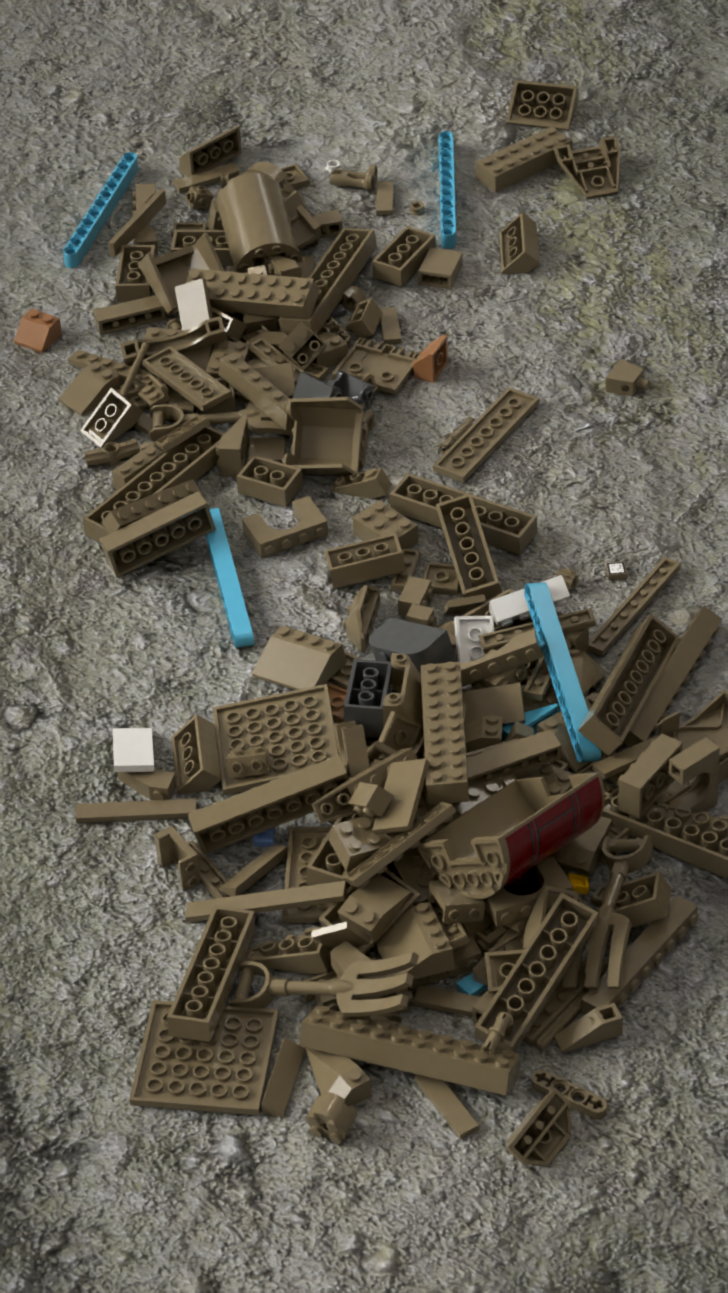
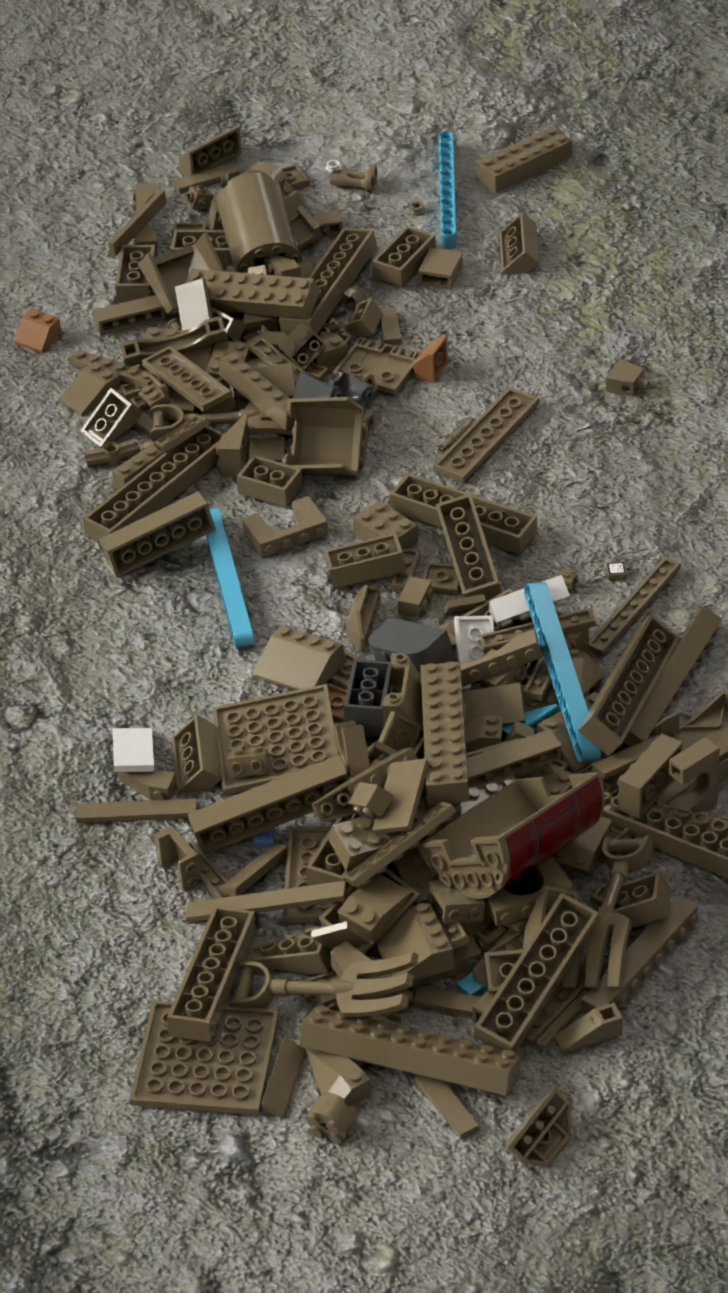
medium azure beam [63,152,139,268] -> none
dark tan arch [102,479,203,534] -> none
dark tan bar [120,342,149,397] -> none
dark tan slope [331,467,392,499] -> none
dark tan tile [376,181,394,216] -> none
dark tan brick [406,604,437,627] -> none
dark tan pin [481,1012,512,1055] -> none
dark tan slope [506,80,579,131] -> none
dark tan beam [532,1070,607,1119] -> none
dark tan wedge [553,136,621,199] -> none
yellow tile [567,873,590,895] -> none

